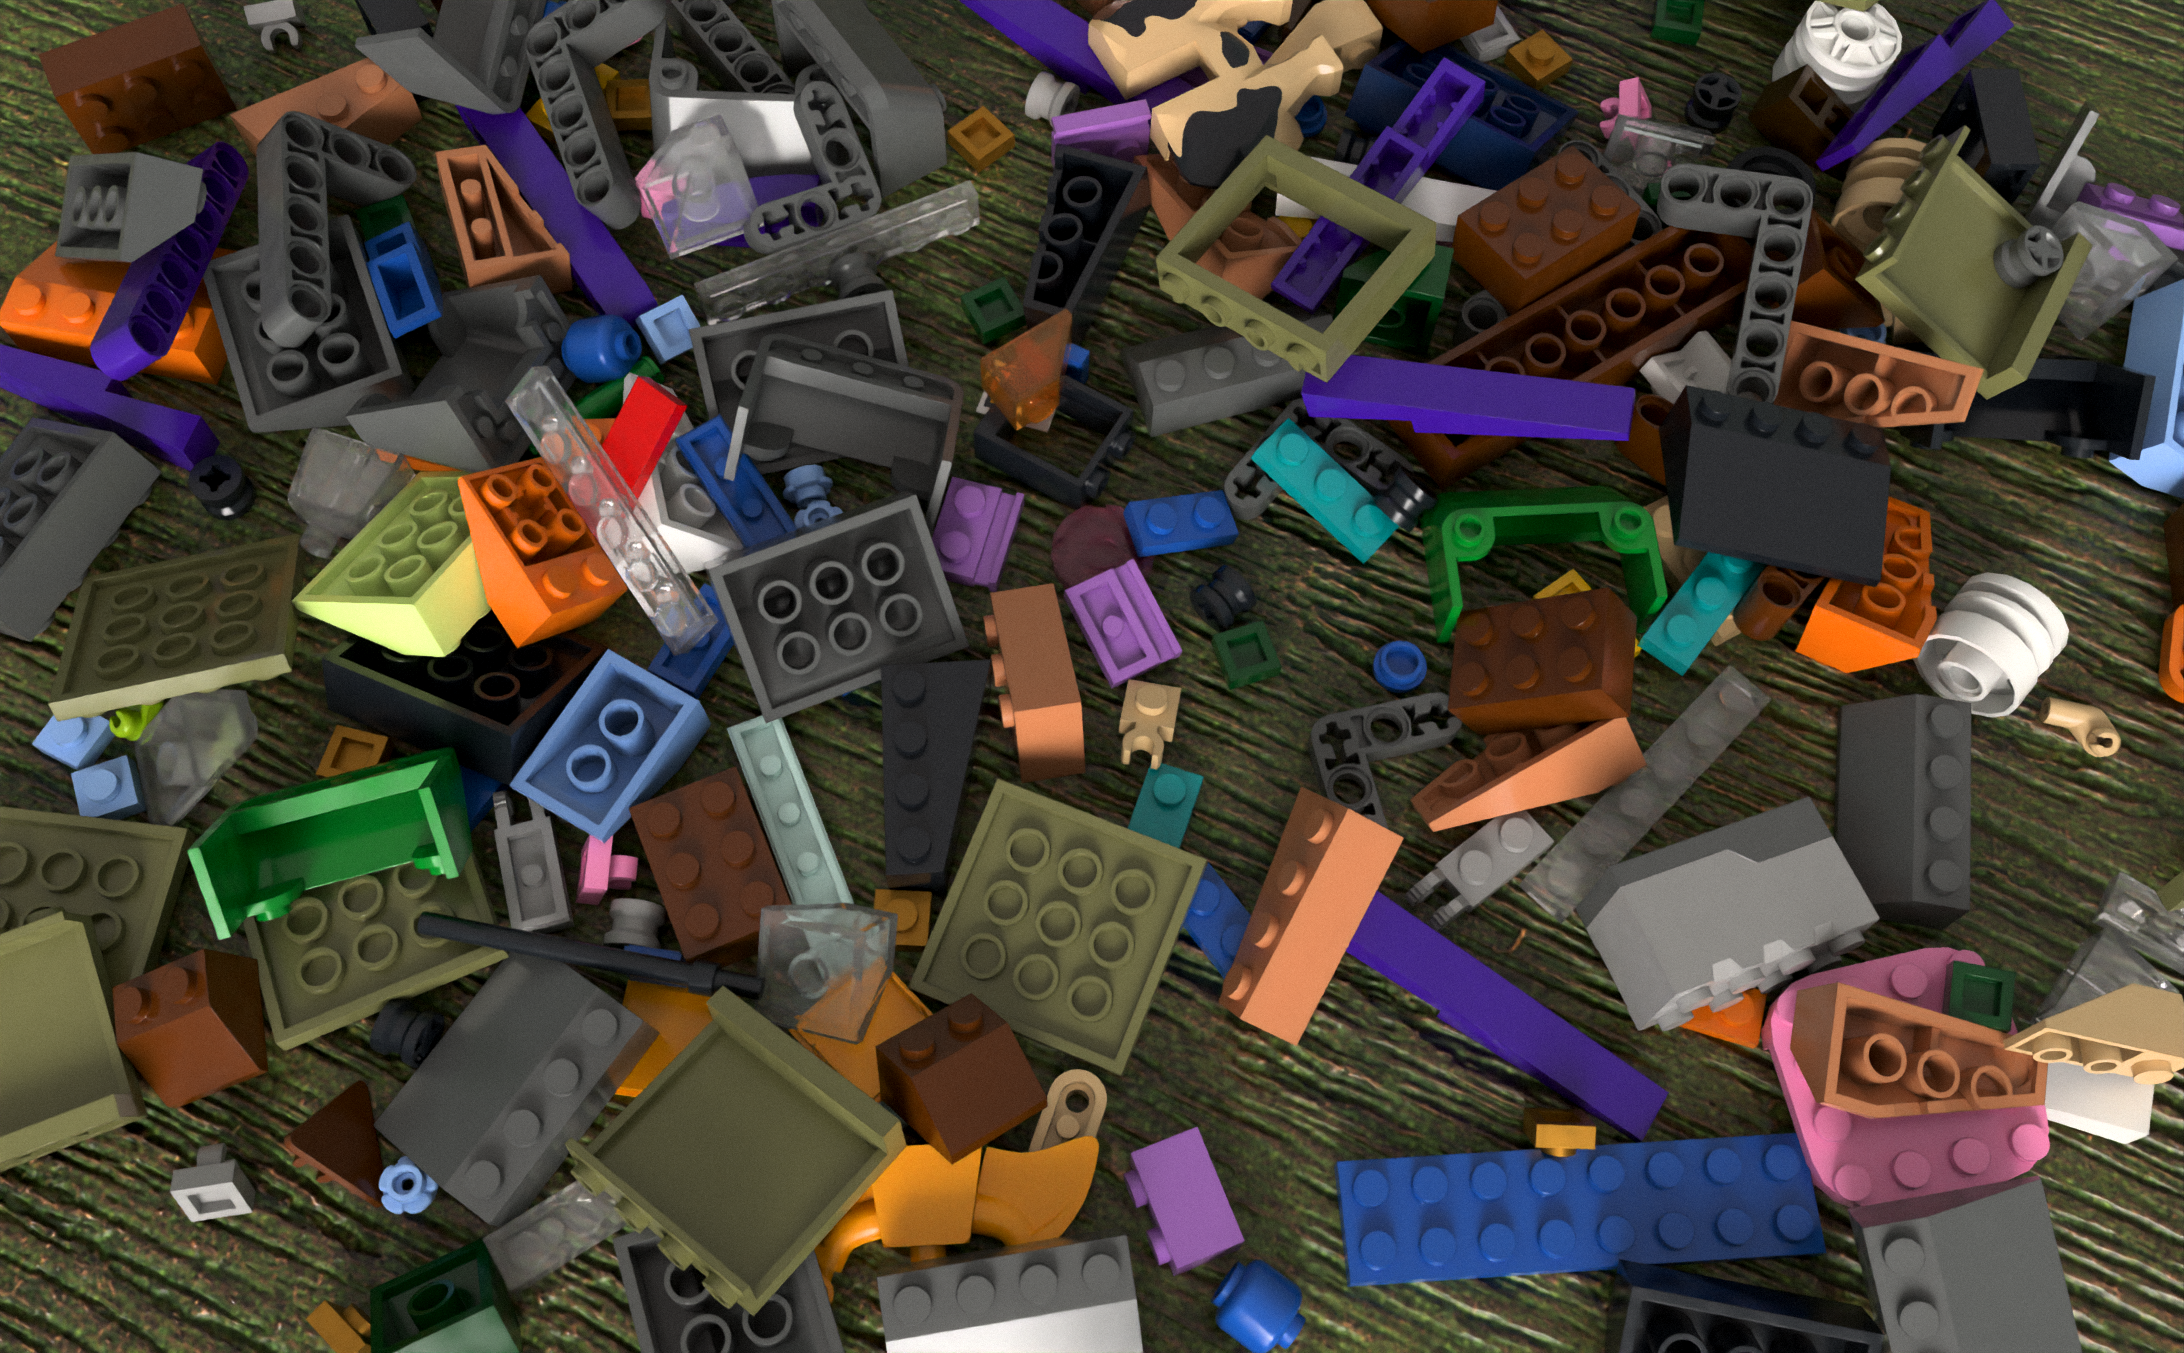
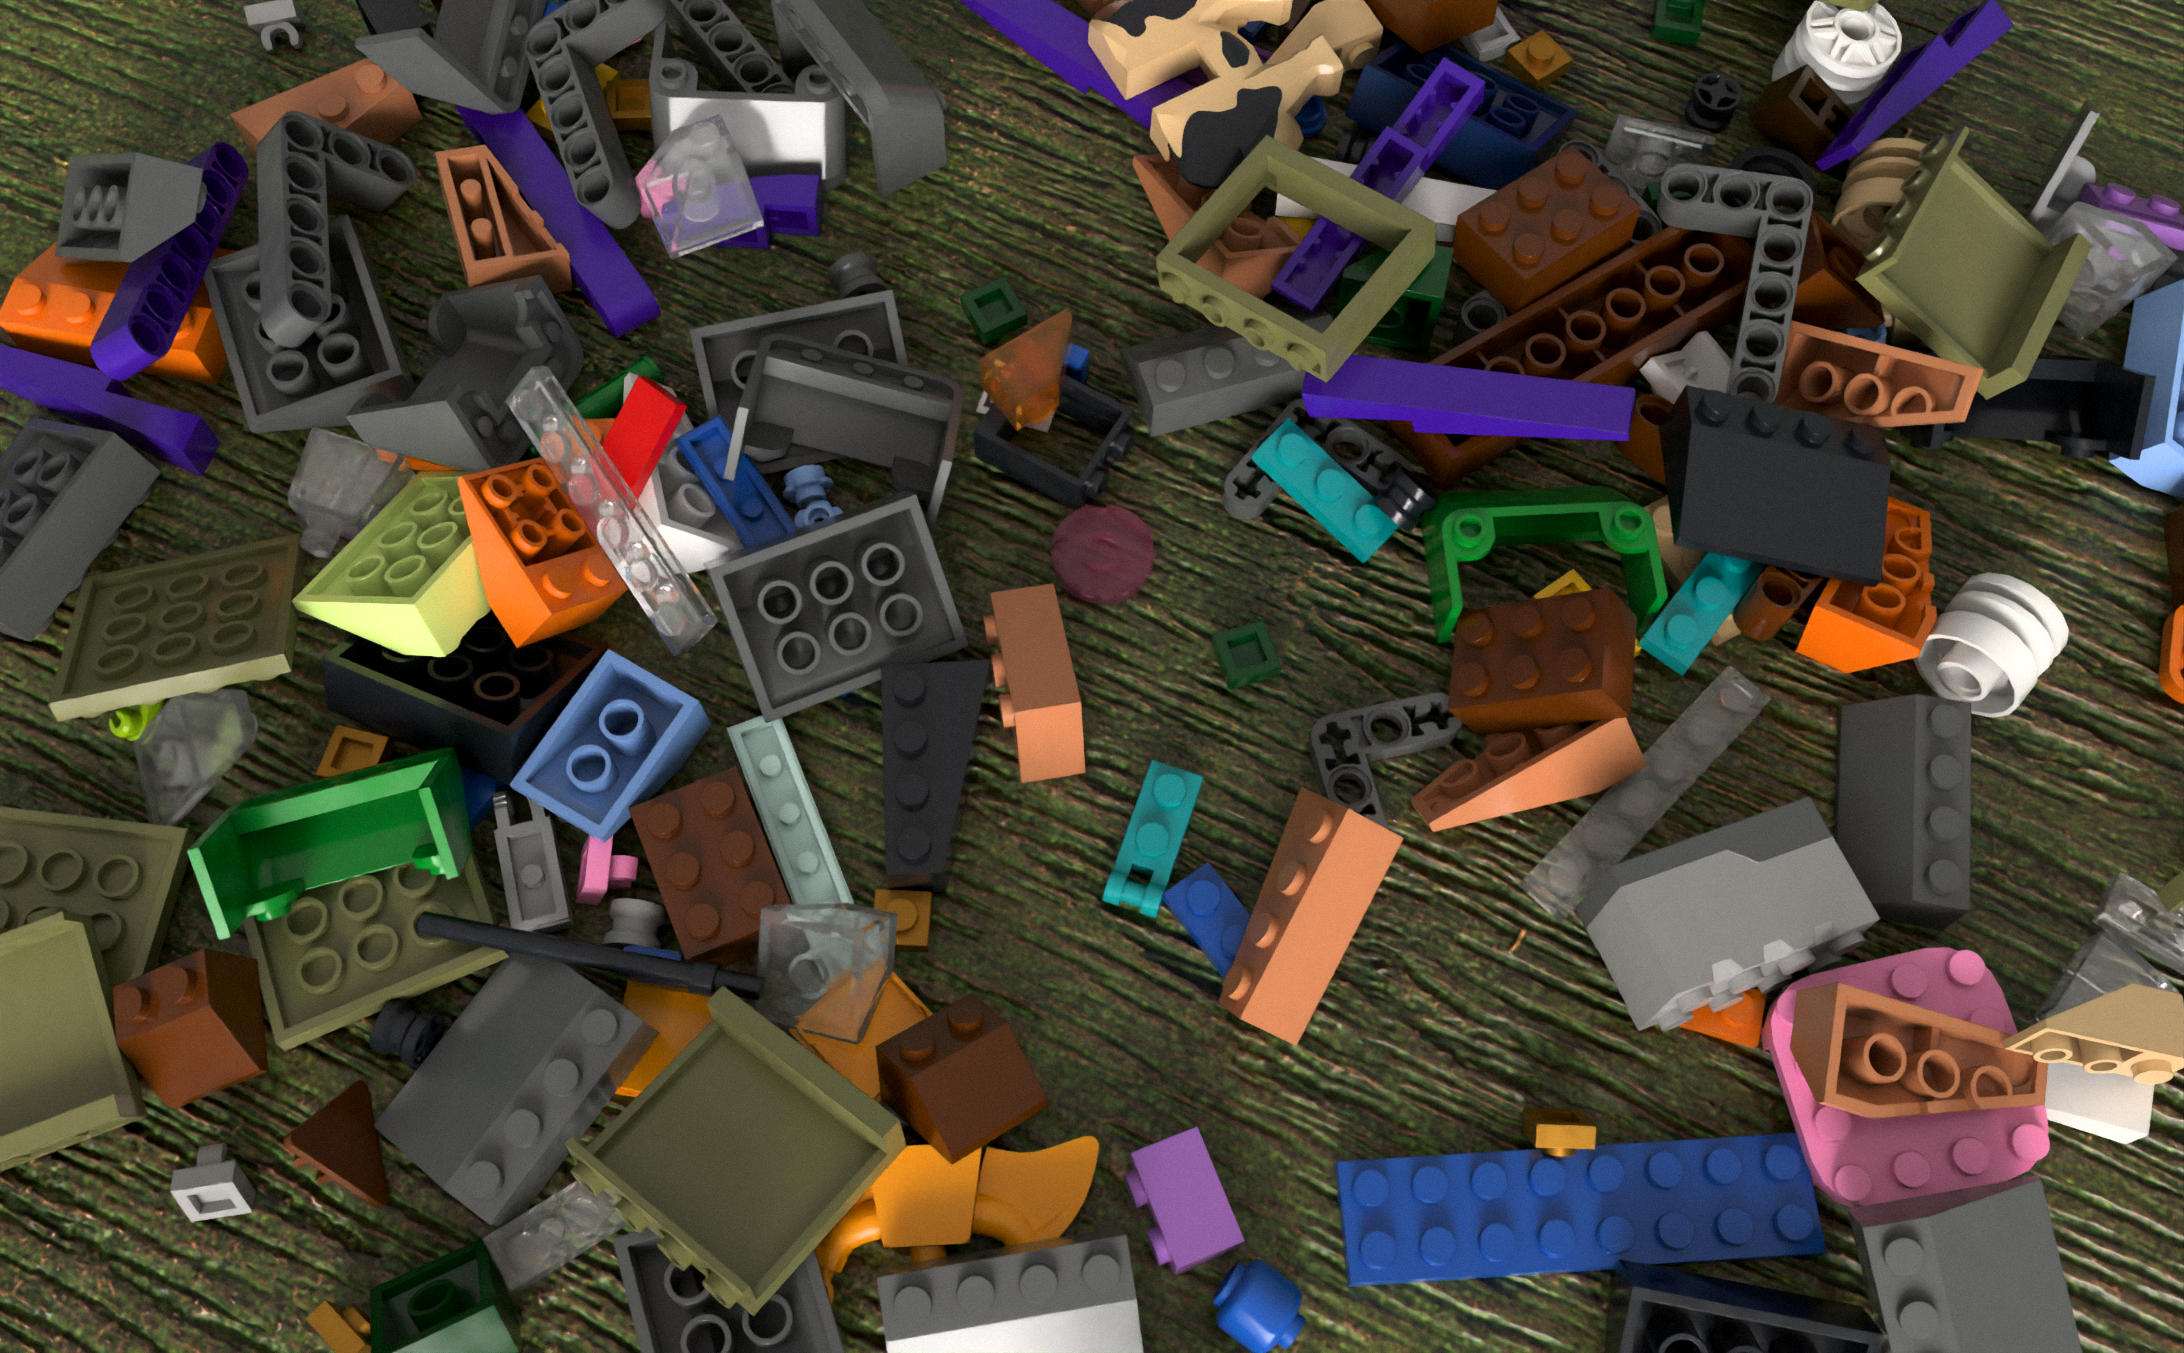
light blue plate [32,715,115,771] -> none
reddish brown brick [38,3,237,154] -> none
light blue plate [71,755,147,820] -> none
black wheel [188,455,257,521] -> none
dark green plate [355,194,420,241] -> none
blue slope [364,221,443,339] -> none
light blue plate [379,1156,439,1214] -> none
blue head [561,314,642,384] -> none
light blue plate [635,294,701,365] -> none
blue plate [647,583,734,700] -> none
clear plate [694,180,980,325] -> none
dark grey beam [743,81,882,255] -> none
olive plate [908,778,1208,1077] -> none
medium lavender plate [932,477,1025,592] -> none
pearl gold plate [947,106,1015,172] -> none
black wedge [1023,143,1151,346] -> none
light grey wheel [1025,71,1080,127] -> none
tan plate [1029,1069,1107,1152] -> none
medium lavender plate [1051,99,1151,169] -> none
medium lavender plate [1063,558,1183,689] -> none
tan plate [1118,679,1181,770] -> none
blue plate [1123,490,1239,558] -> none
black wheel [1189,565,1256,632] -> none
dark purple slope [1346,890,1669,1143] -> none
blue plate [1373,641,1427,693] -> none
light grey hinge [1404,810,1554,932] -> none
bright pink tile [1600,77,1652,148] -> none
black window [1932,68,2041,206] -> none
dark green plate [1942,960,2016,1033] -> none
dark grey wheel [1993,225,2064,289] -> none
tan arm [2039,697,2121,757] -> none

